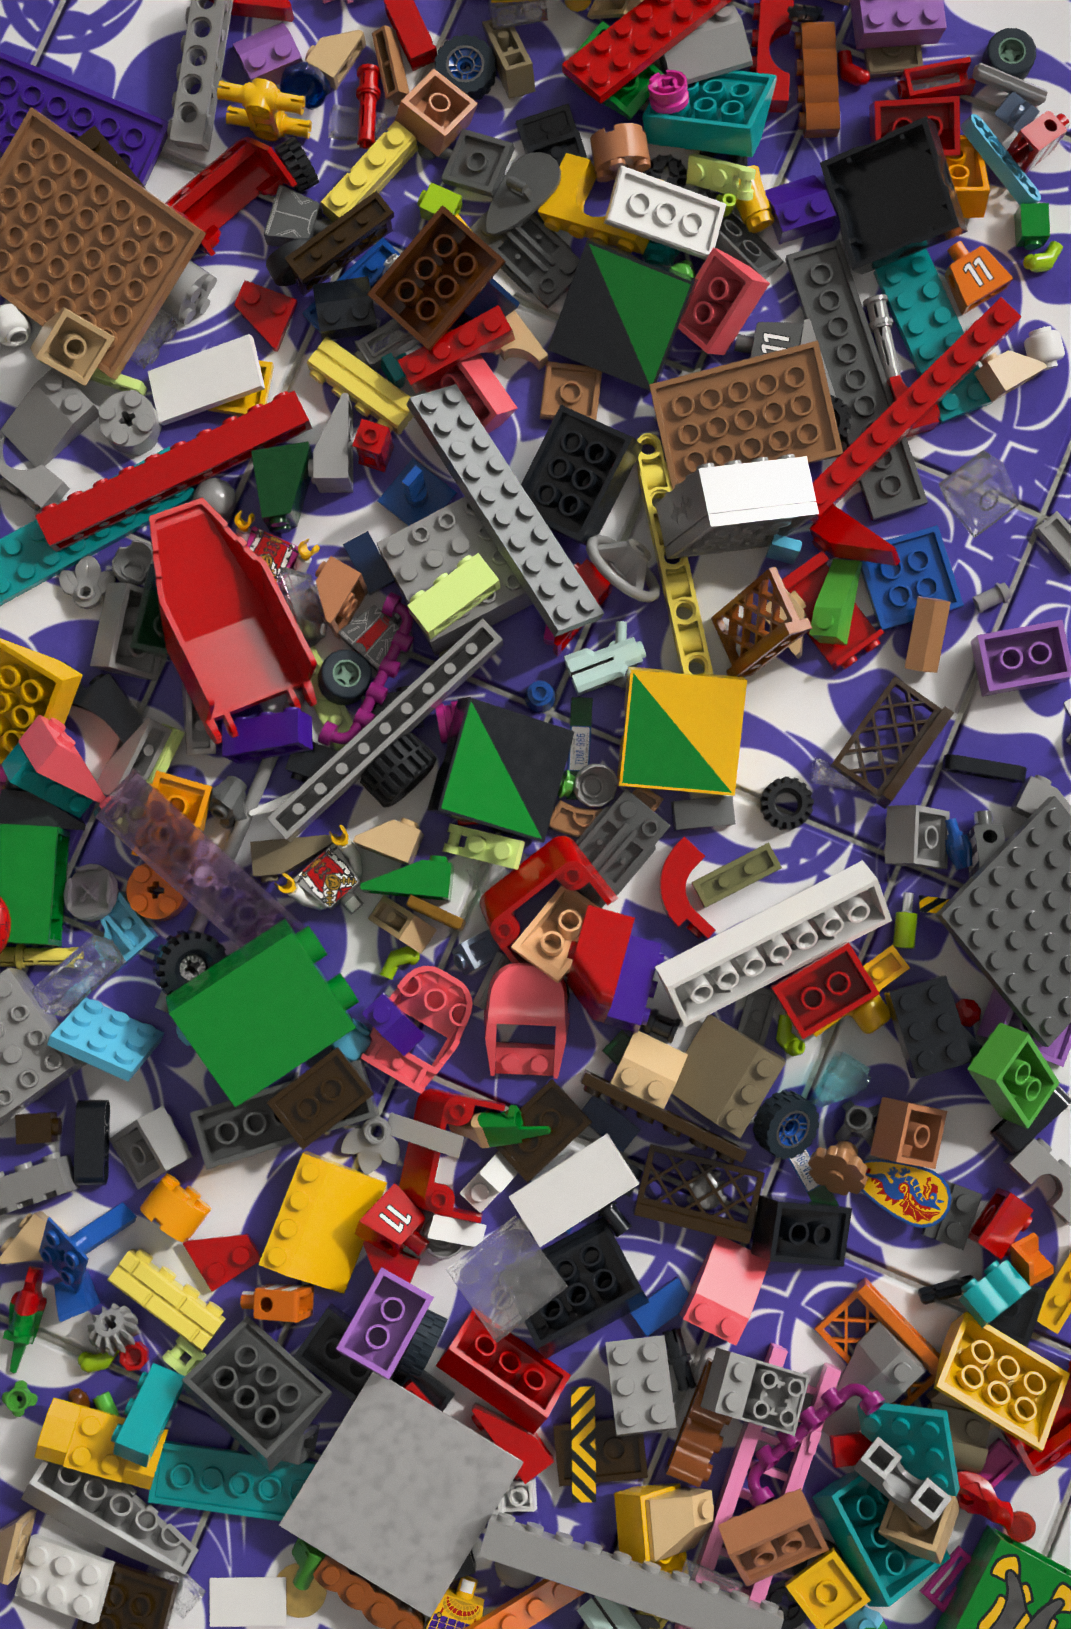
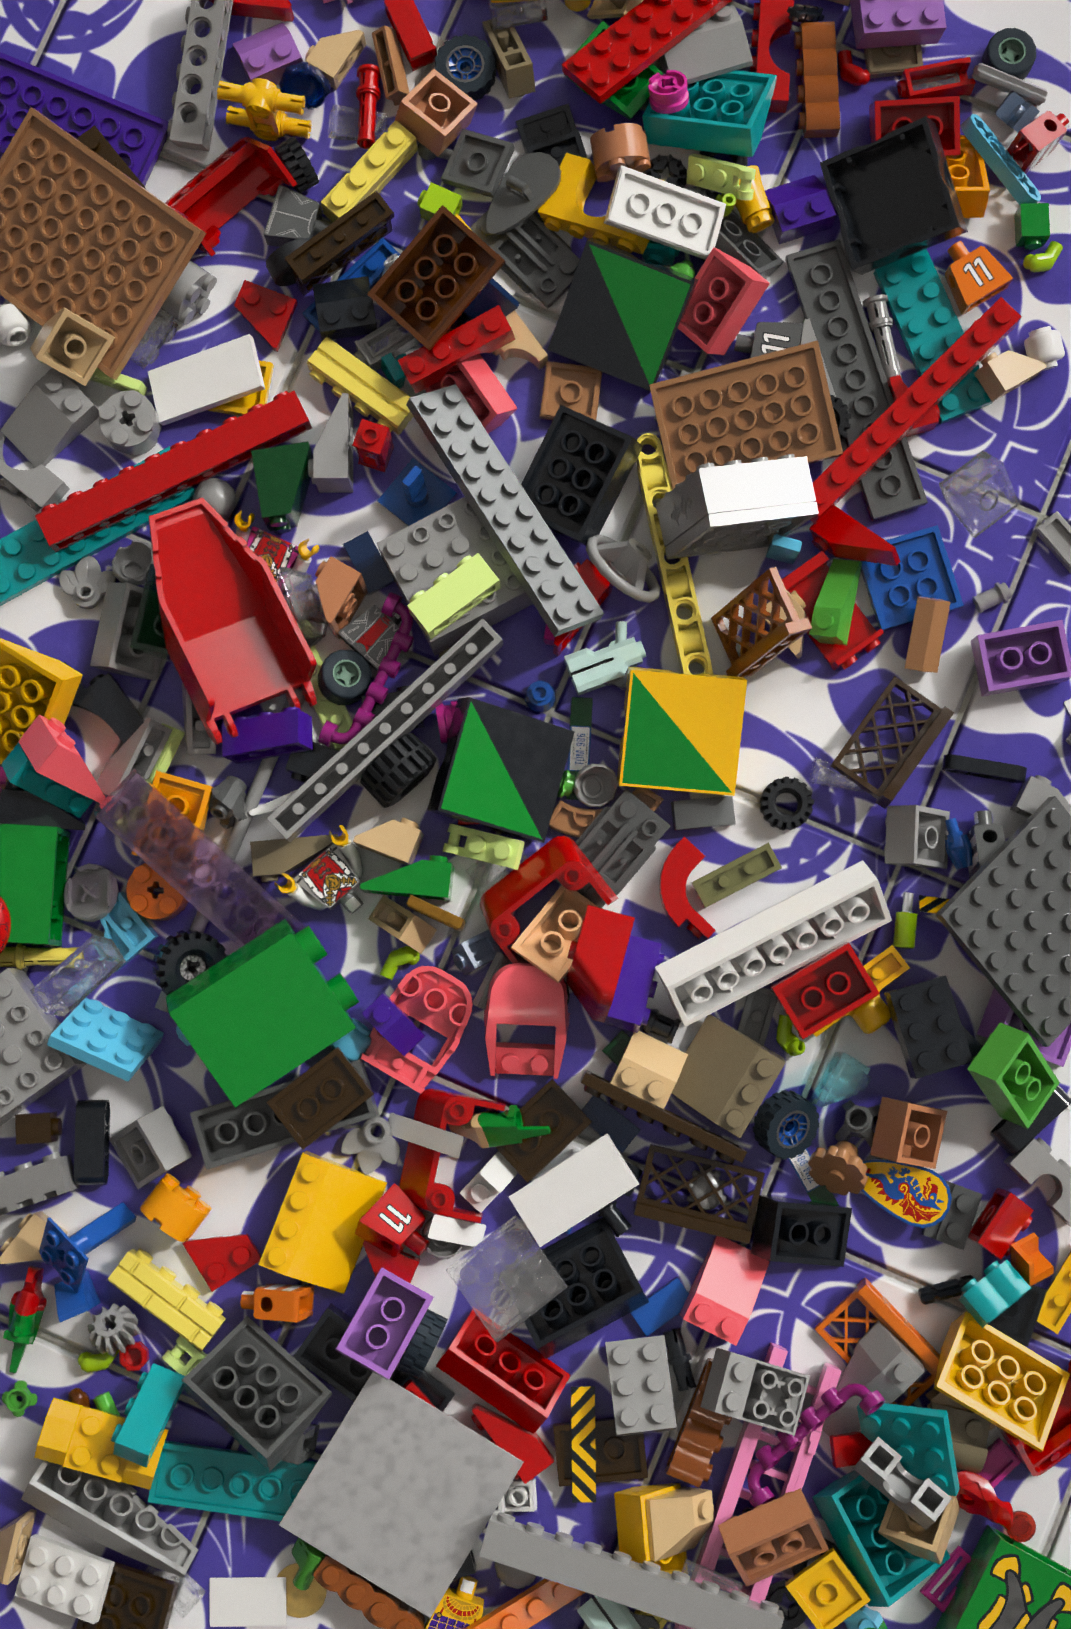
red tile [955,998,981,1027] -> none

